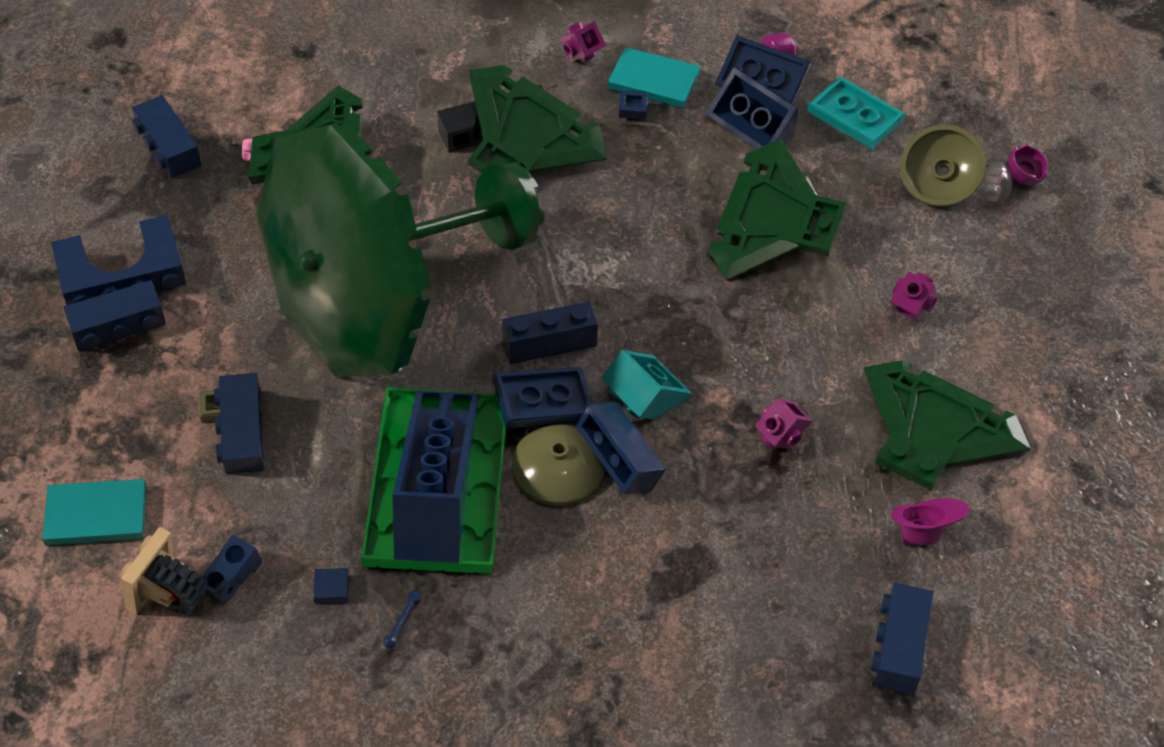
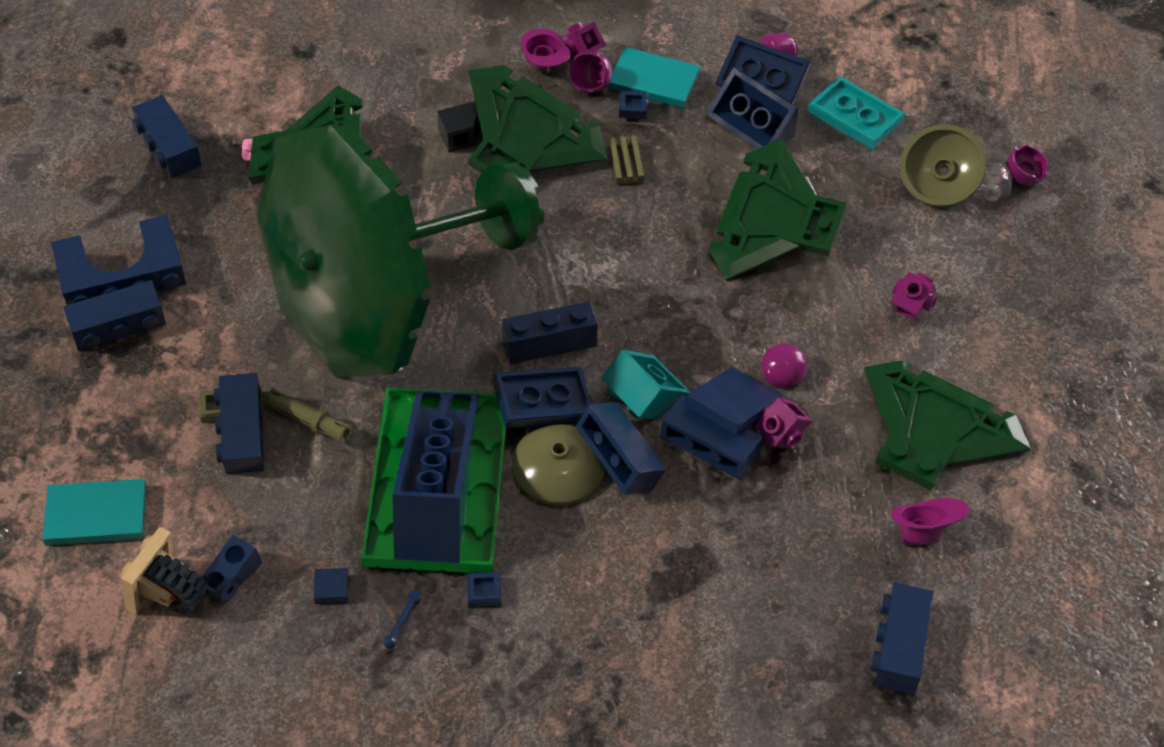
none -> olive pin [264,388,352,443]
none -> dark blue tile [467,572,502,608]
none -> magenta piece [520,28,571,73]
none -> magenta hair [569,52,612,93]
none -> olive tile [609,136,644,185]
none -> dark blue brick [661,395,763,481]
none -> dark blue tile [684,367,783,434]
none -> magenta hair [761,344,807,388]

